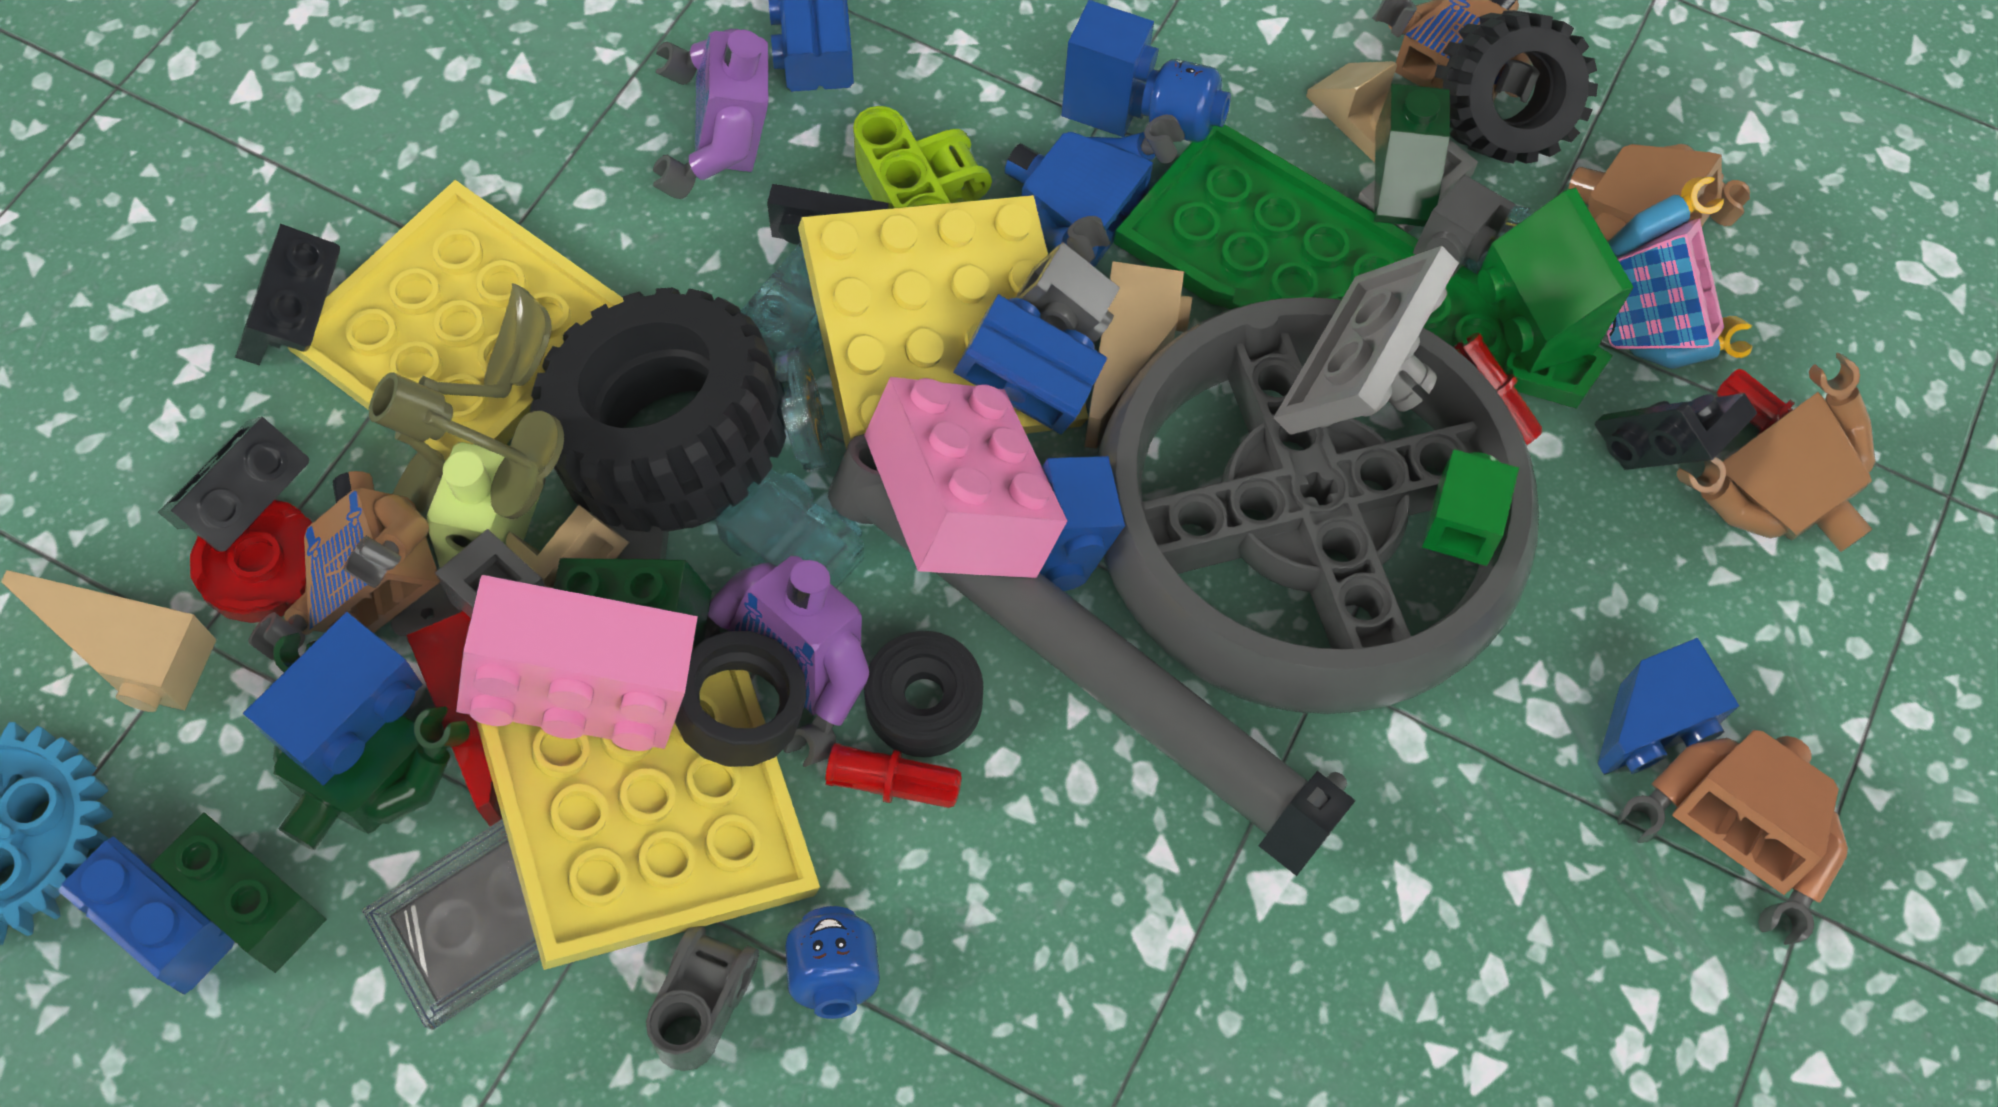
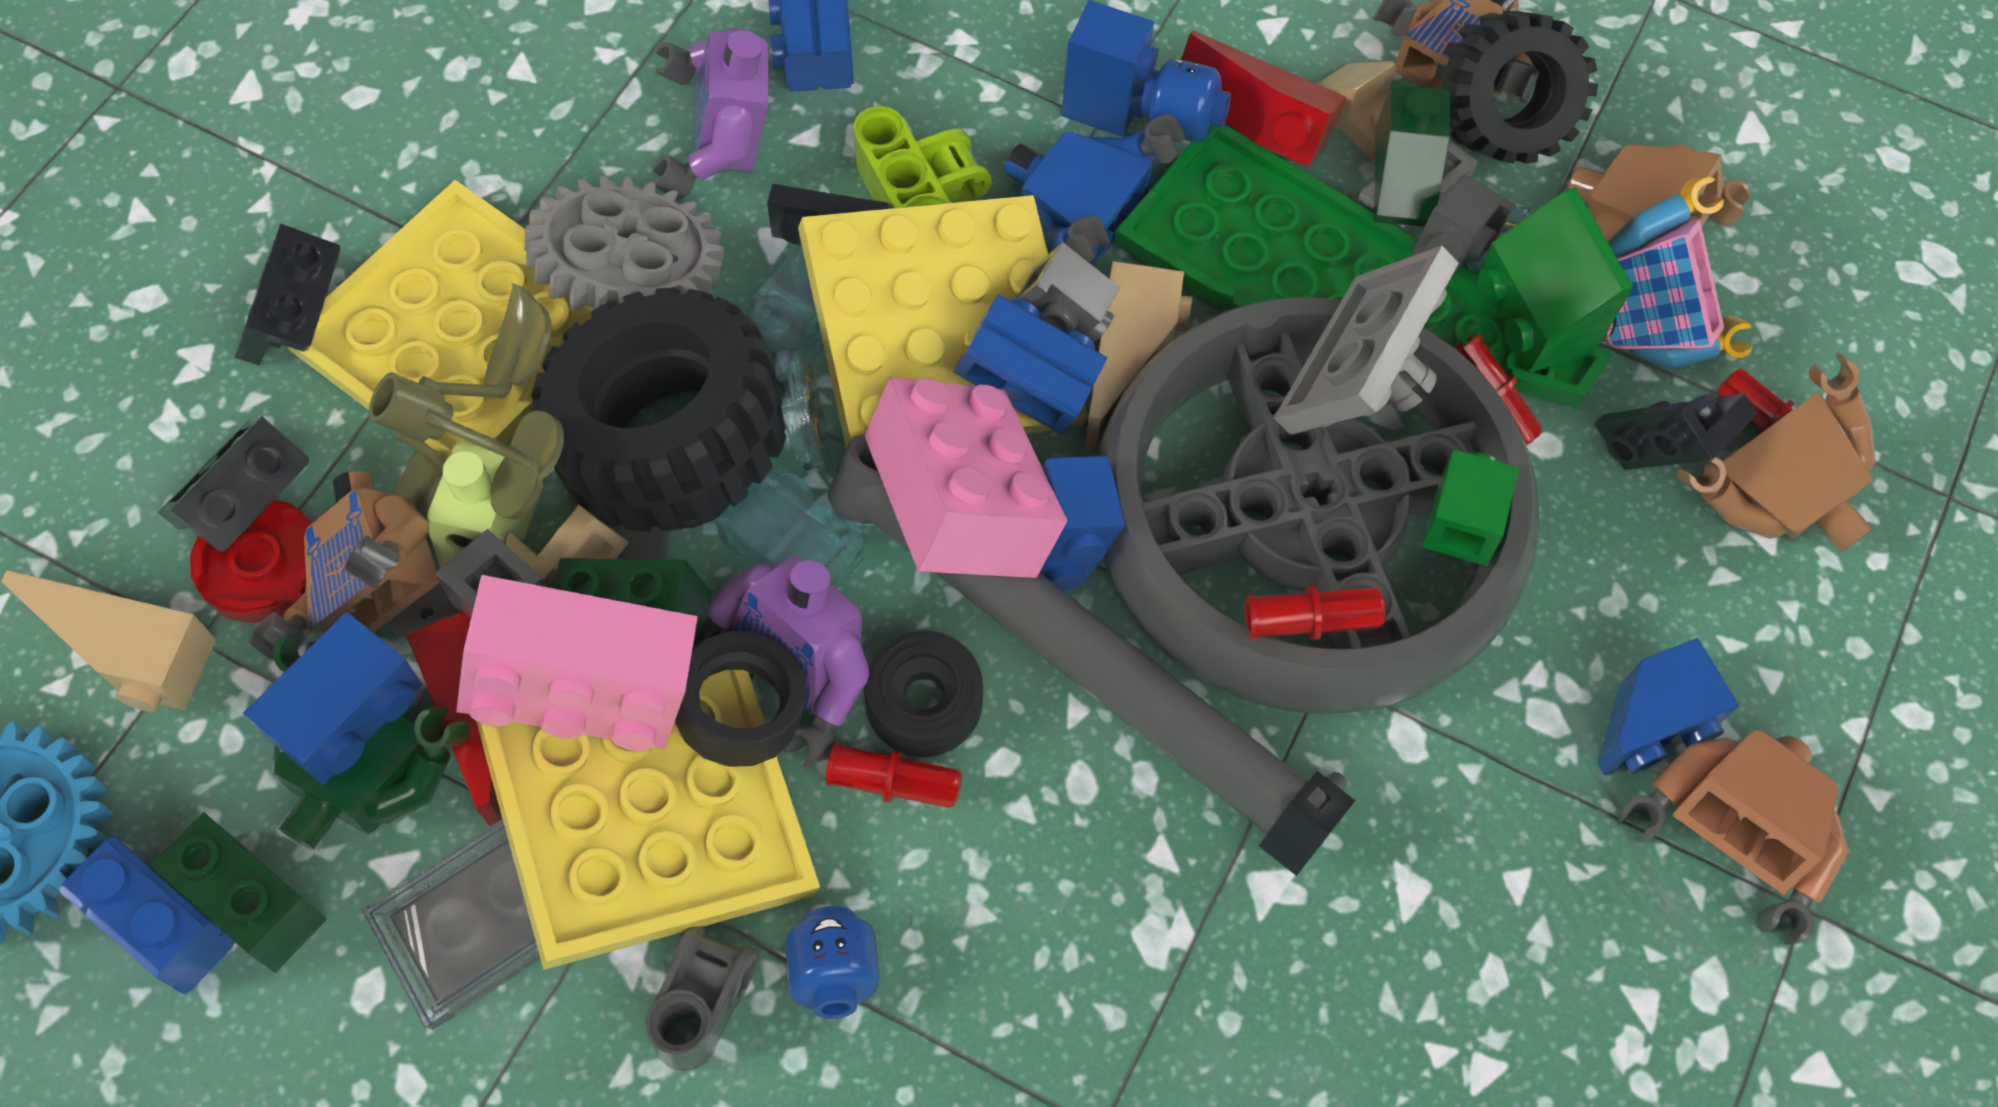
none -> light grey gear [524,176,724,312]
none -> red slope [1180,30,1347,167]
none -> red axle [1245,586,1386,640]

